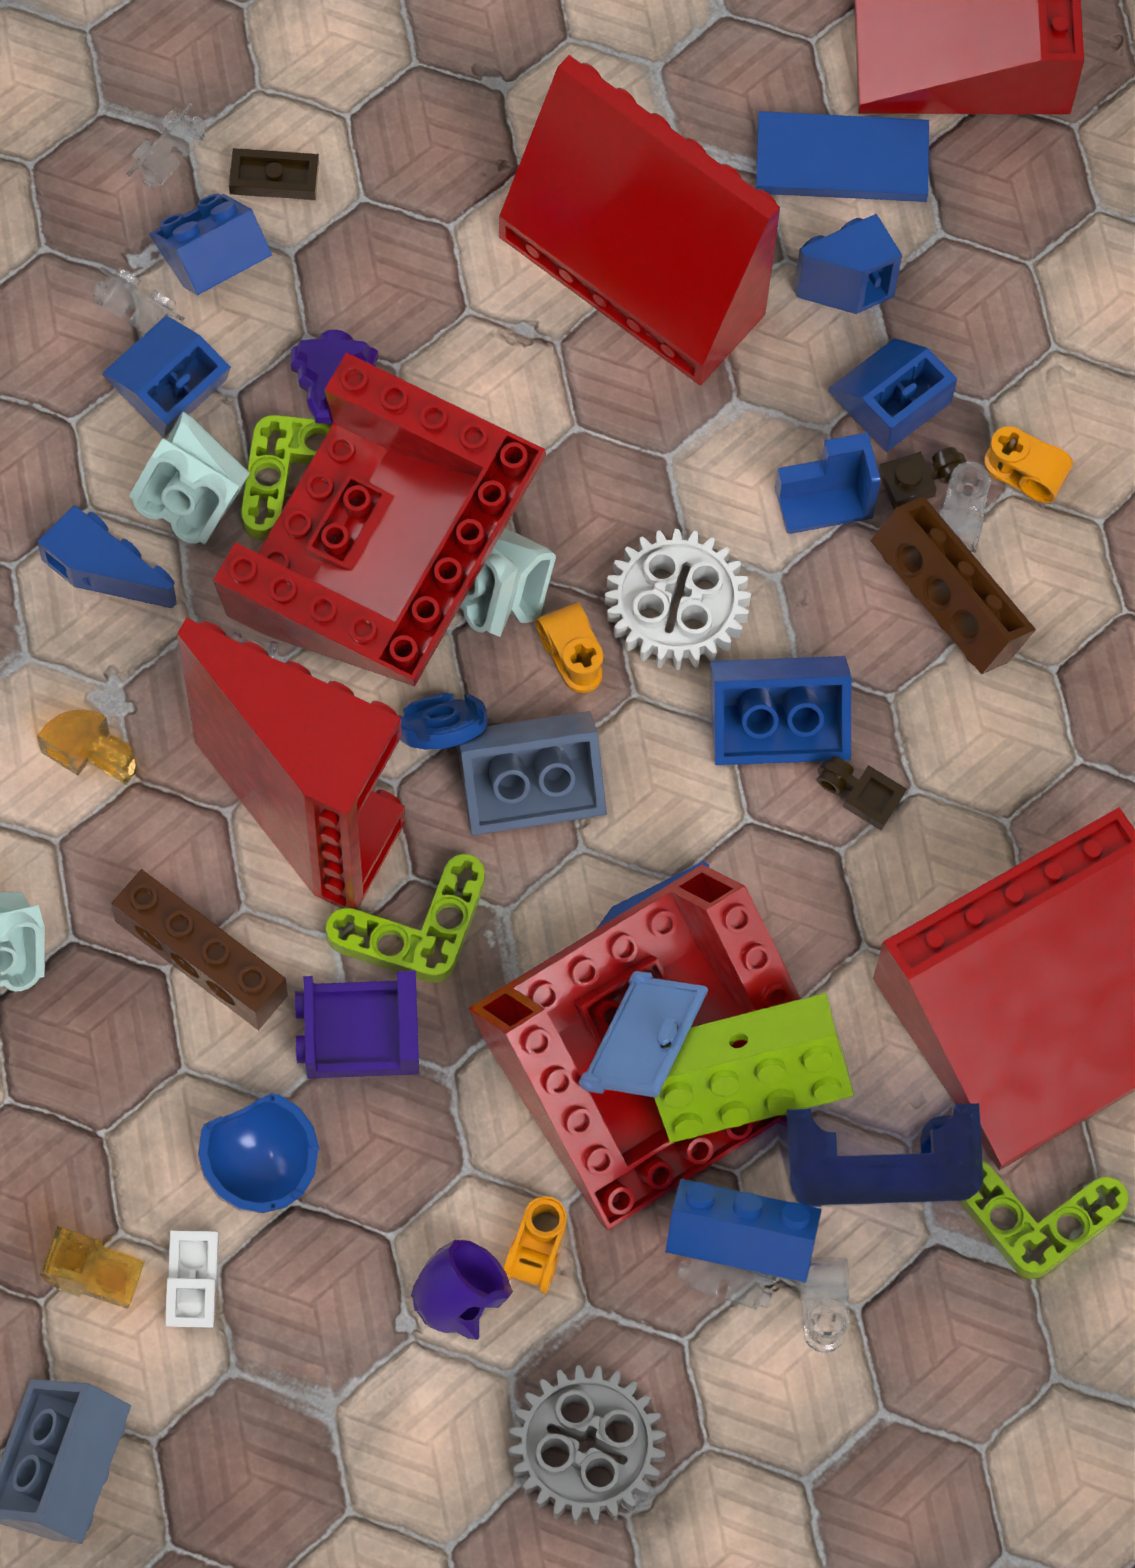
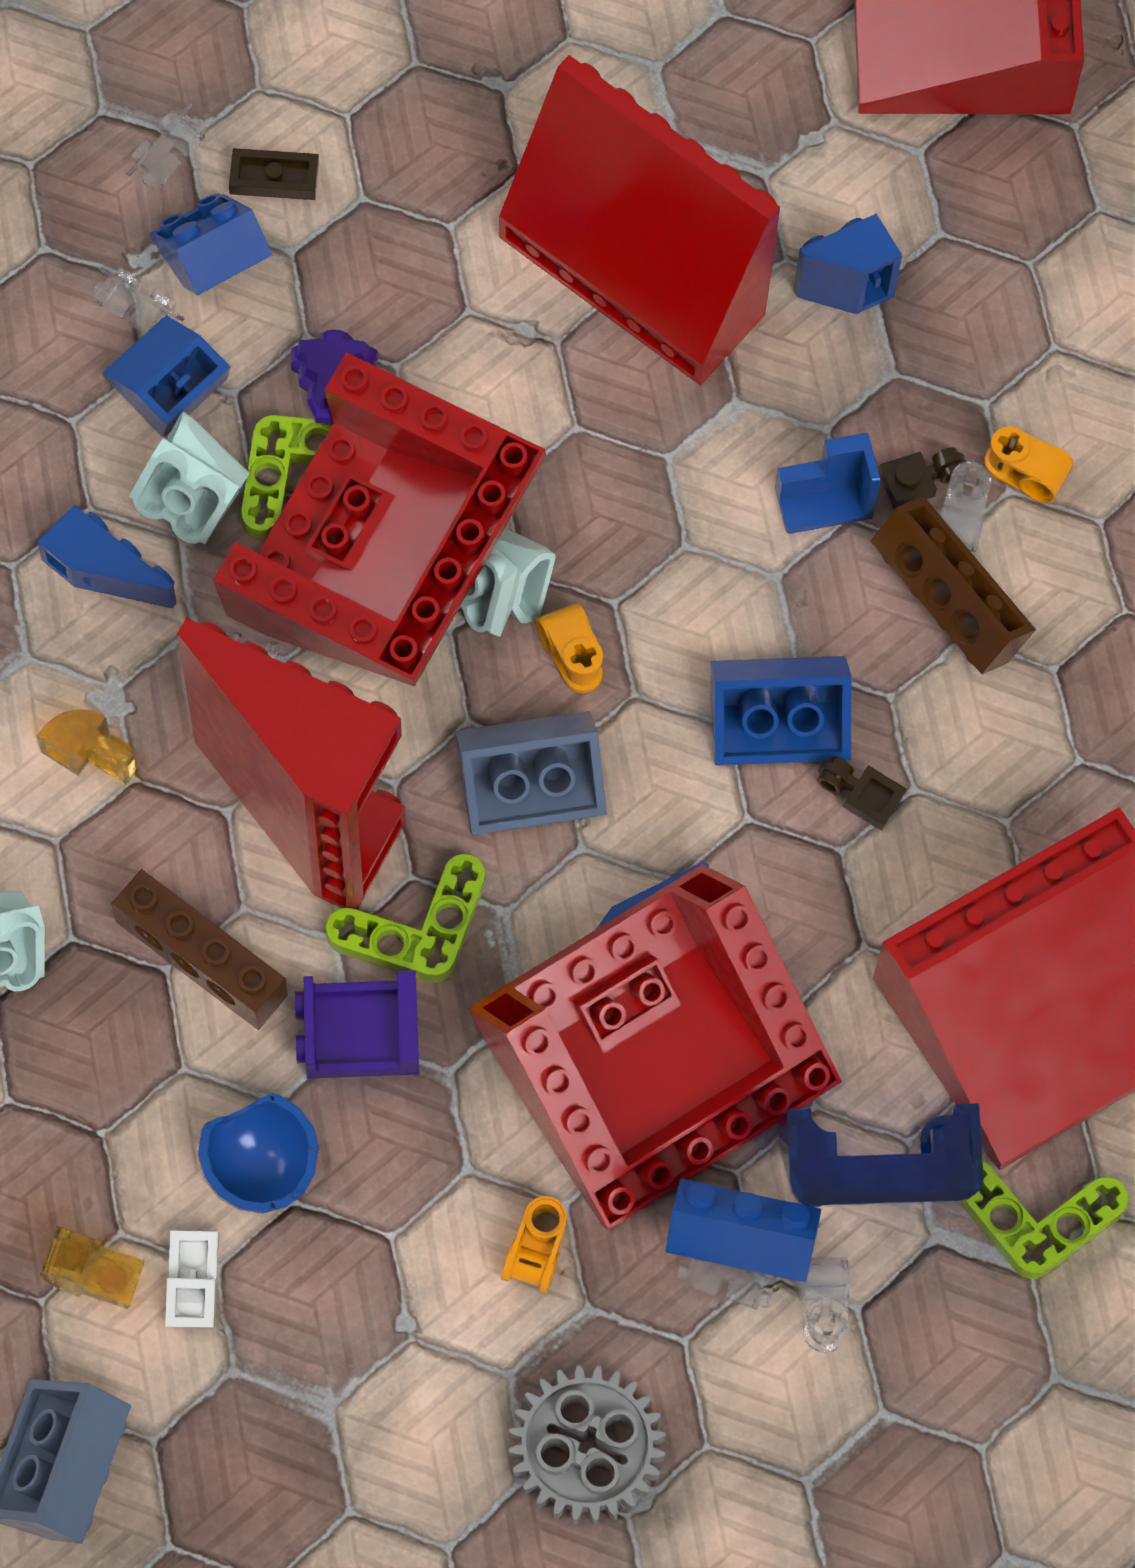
blue tile [398,693,488,750] -> none
dark purple piece [411,1240,513,1340] -> none
medium blue door [579,971,708,1097] -> none
white gear [605,529,751,670] -> none
lime brick [654,993,854,1143] -> none
blue tile [756,111,929,202] -> none
blue slope [828,338,957,452] -> none

